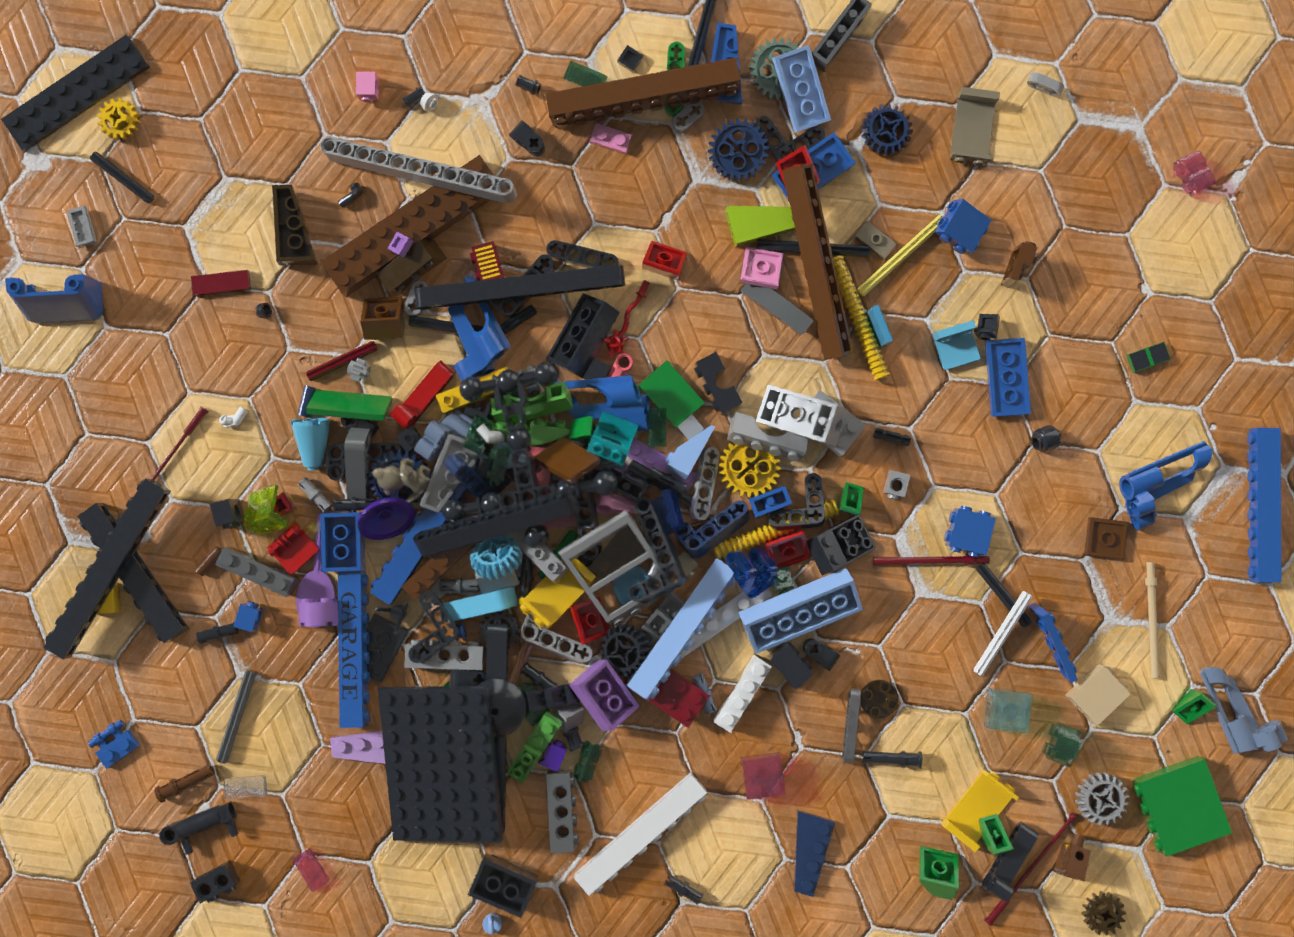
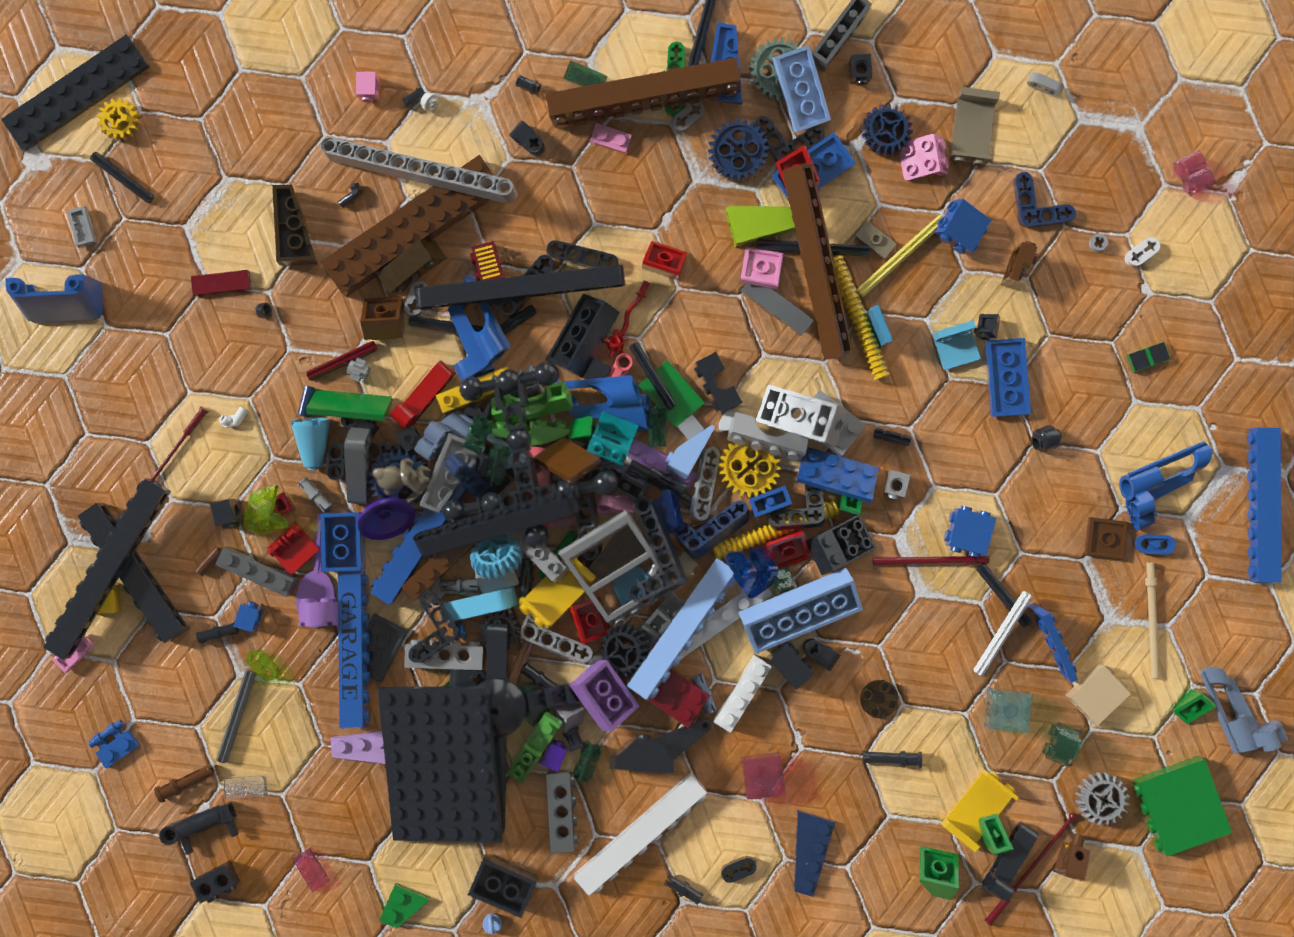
black pin [334,497,375,512] -> none
black plant [375,603,409,635] -> none
medium lavender plate [387,232,413,258] -> none
white arm [476,423,504,444] -> none
black tile [617,45,643,73] -> none
flat silver beam [842,688,861,764] -> none
dark brown gear [1081,891,1126,936] -> none
none -> bright pink plate [52,635,96,673]
none -> clear neon green beam [246,649,279,681]
none -> green wing [379,883,430,928]
none -> black slope [609,718,711,773]
none -> black axle [629,342,677,410]
none -> white tile [718,409,735,432]
none -> black beam [721,856,757,883]
none -> blue plate [796,447,879,503]
none -> black brick [849,54,872,85]
none -> bright pink bracket [900,134,949,181]
none -> dark blue beam [1013,172,1076,228]
none -> light grey bush [1089,234,1108,252]
none -> white beam [1125,237,1160,267]
none -> blue plate [1135,534,1176,554]

